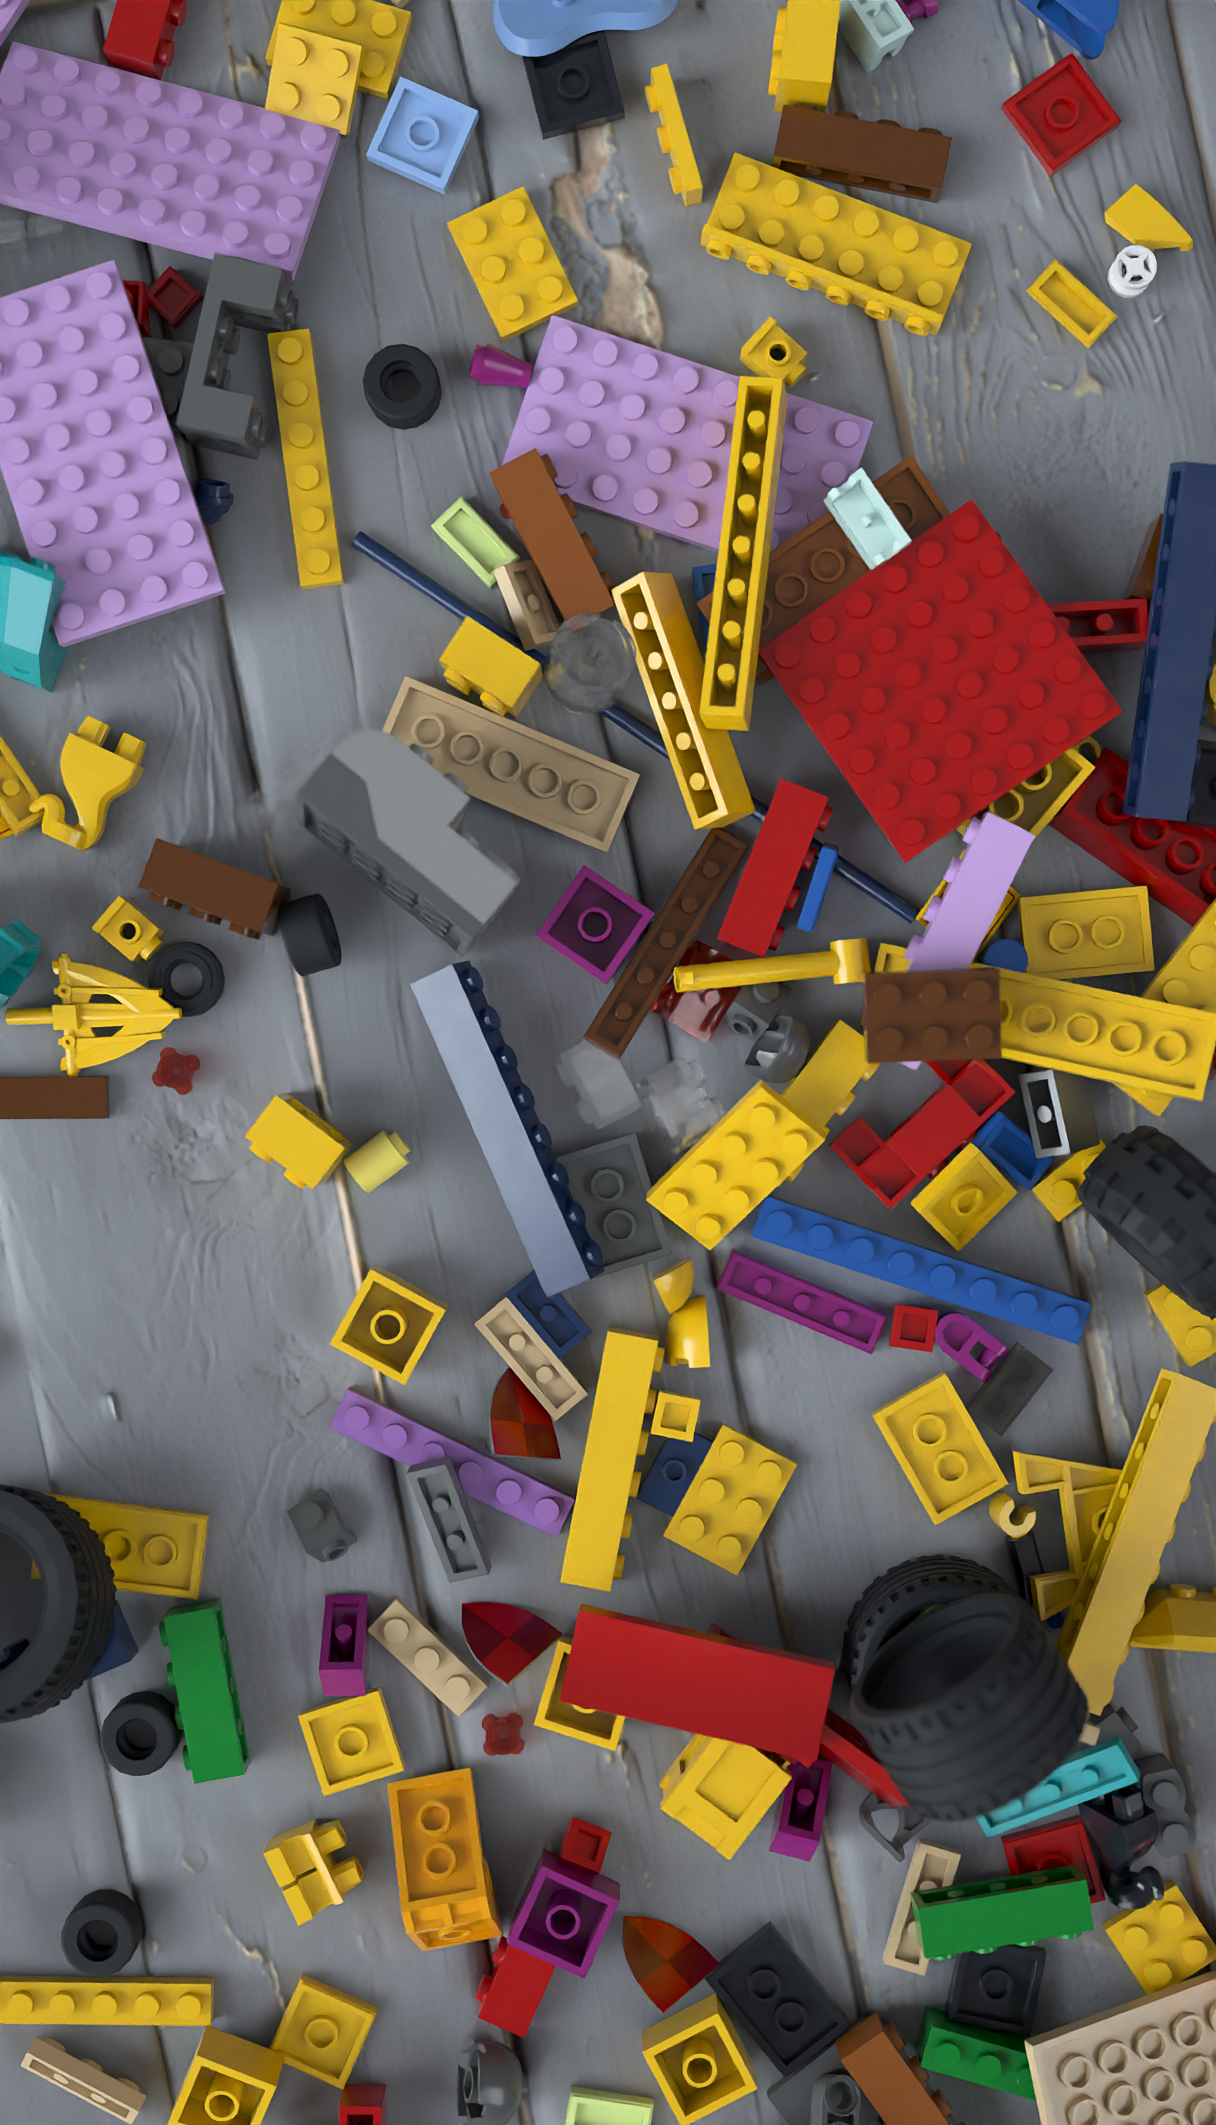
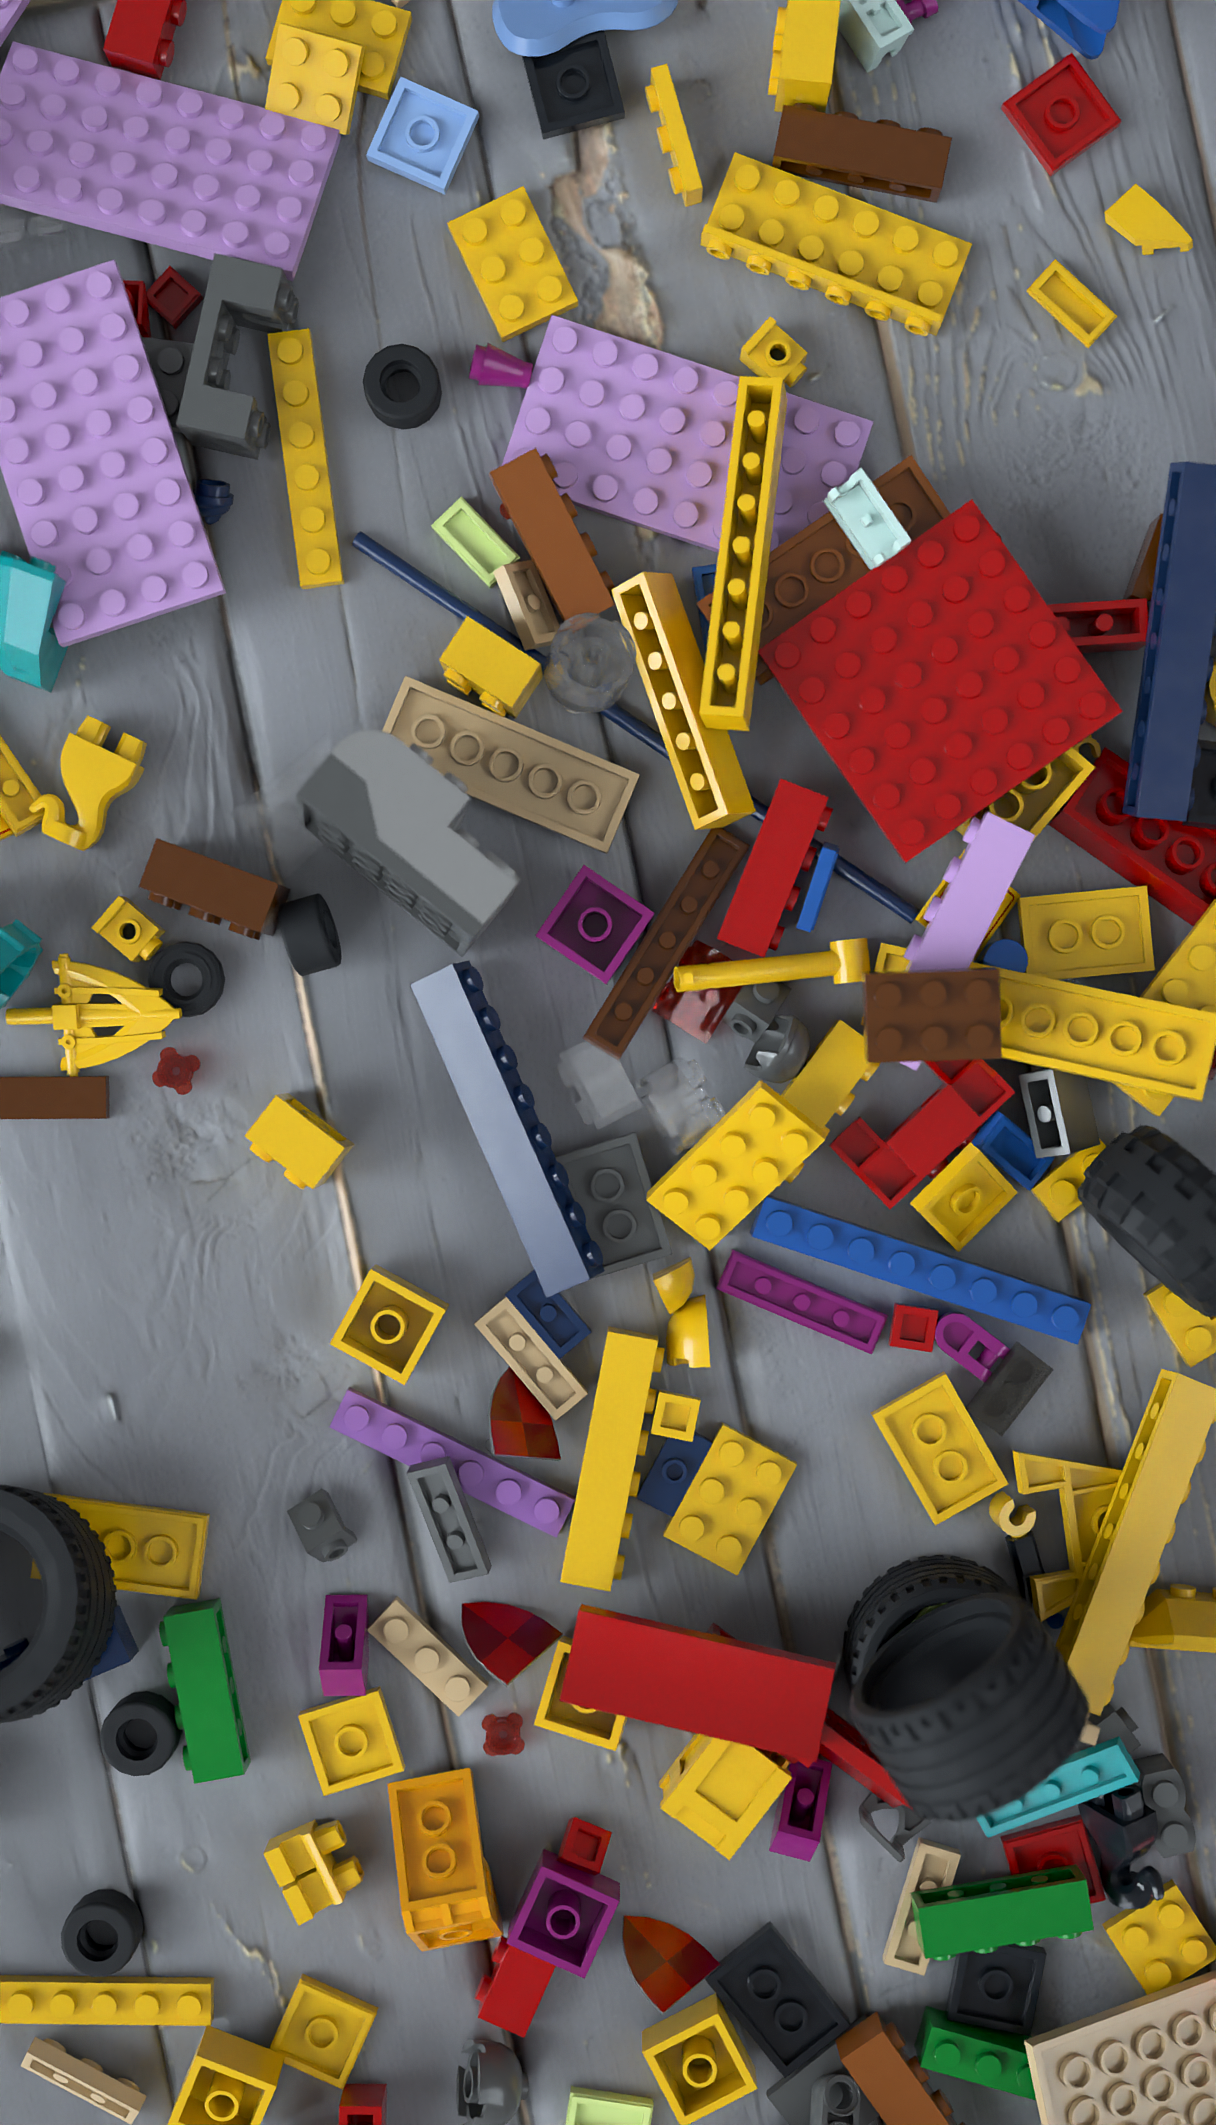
light yellow brick [343,1130,411,1194] -> none
white wheel [1108,245,1157,298] -> none

